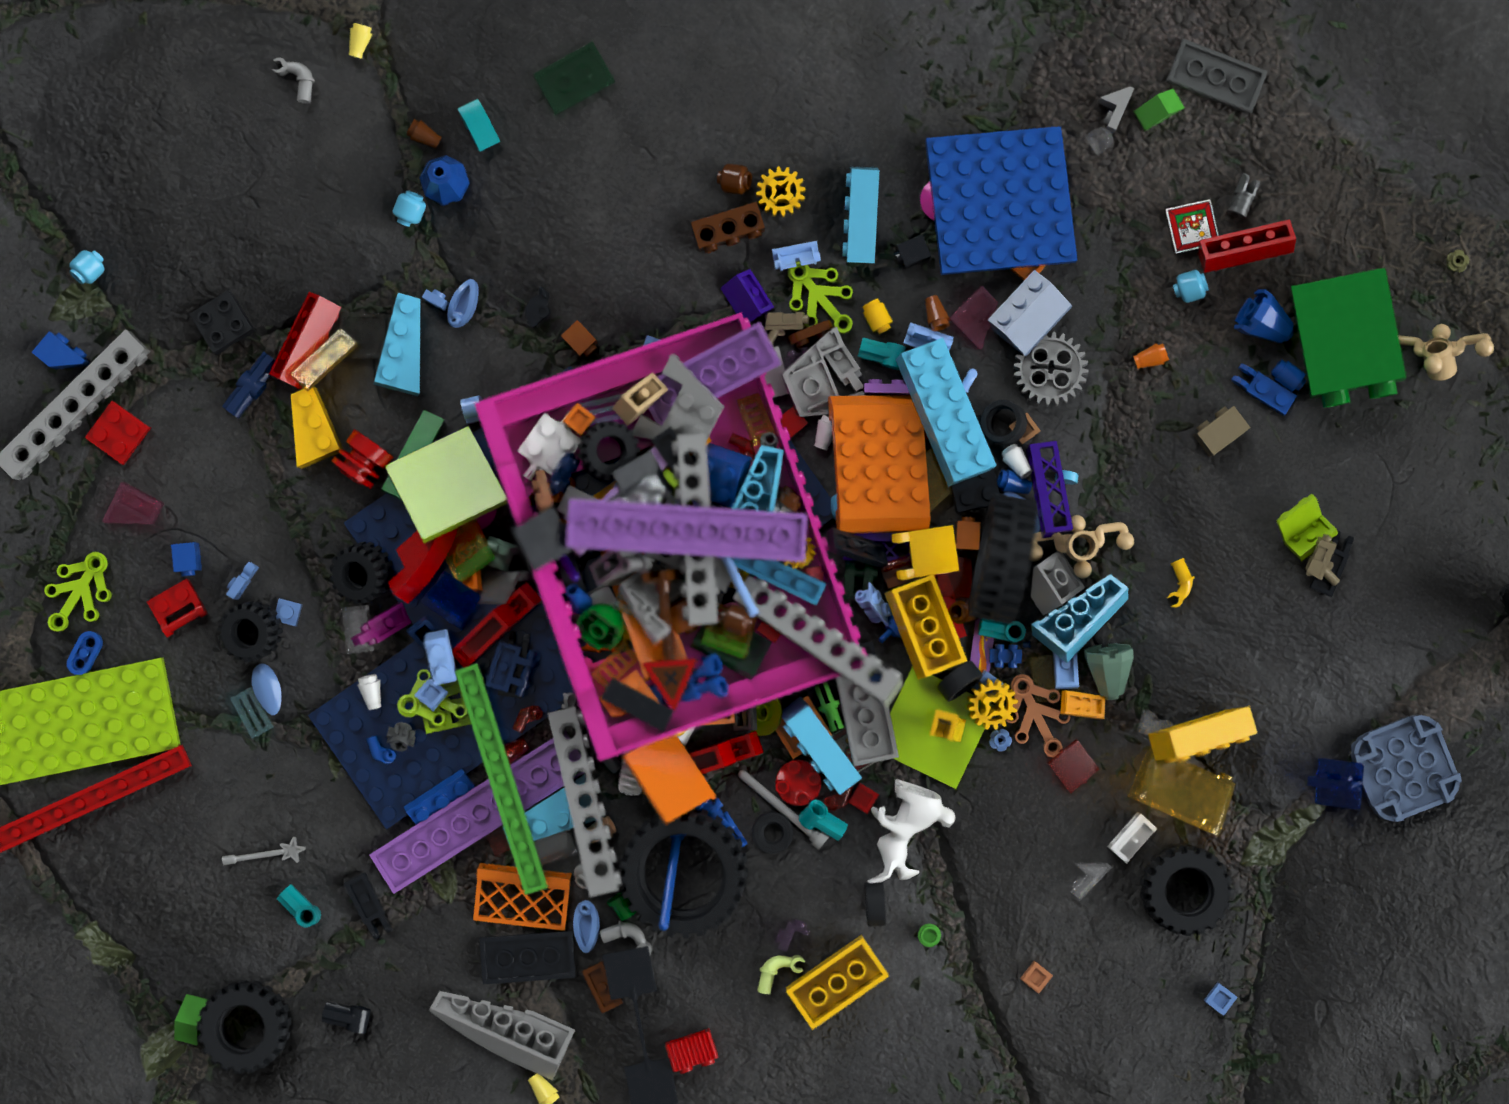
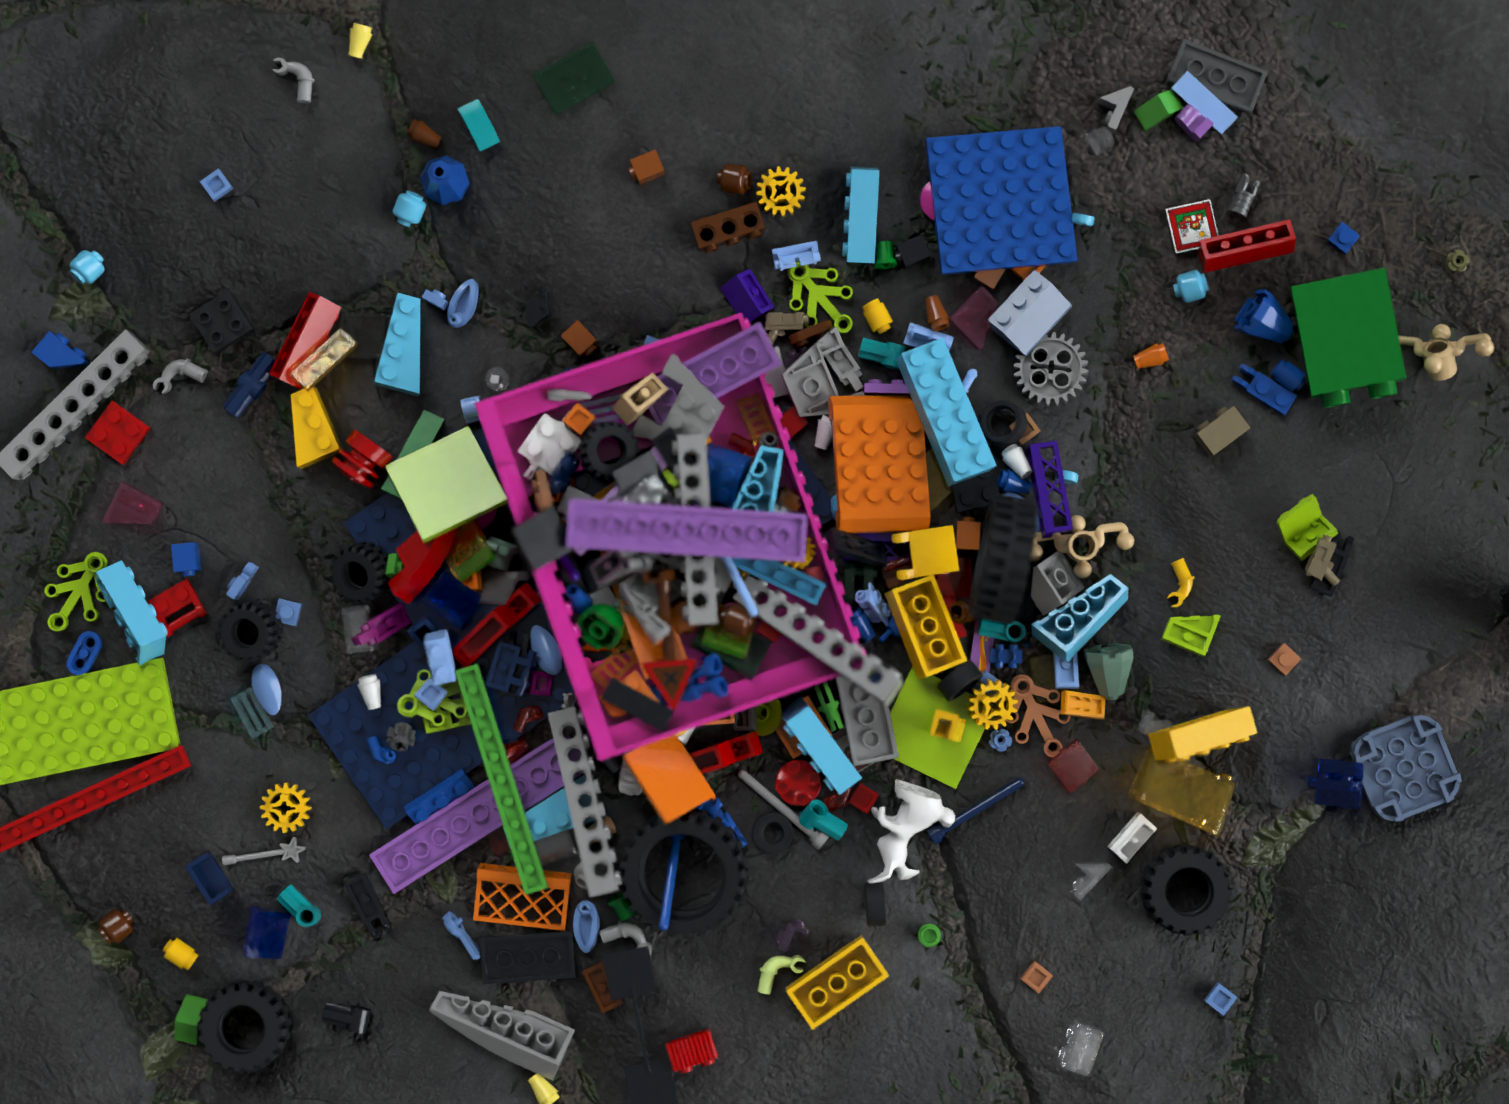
none -> medium azure wedge [96,560,168,666]
none -> reddish brown head [97,909,134,944]
none -> light grey piece [153,358,208,394]
none -> yellow brick [162,938,199,970]
none -> dark blue panel [185,852,235,905]
none -> medium blue plate [200,168,234,201]
none -> clear blue bracket [243,906,291,959]
none -> yellow gear [260,782,312,833]
none -> bright green plate [385,553,405,579]
none -> medium blue piece [442,911,480,960]
none -> clear tile [485,367,509,391]
none -> magenta slope [525,670,553,696]
none -> medium blue arm [530,625,562,675]
none -> light grey piece [547,388,592,401]
none -> dark orange brick [628,149,665,185]
none -> blue cone [850,607,876,642]
none -> green bush [874,241,897,269]
none -> dark blue piece [925,778,1025,845]
none -> nougat tile [973,269,1005,290]
none -> clear brick [1058,1020,1104,1077]
none -> medium azure tile [1072,213,1095,226]
none -> lime wing [1161,615,1221,657]
none -> light blue tile [1171,71,1238,134]
none -> medium lavender leg [1175,104,1214,143]
none -> nougat plate [1267,643,1301,676]
none -> blue plate [1326,222,1360,255]

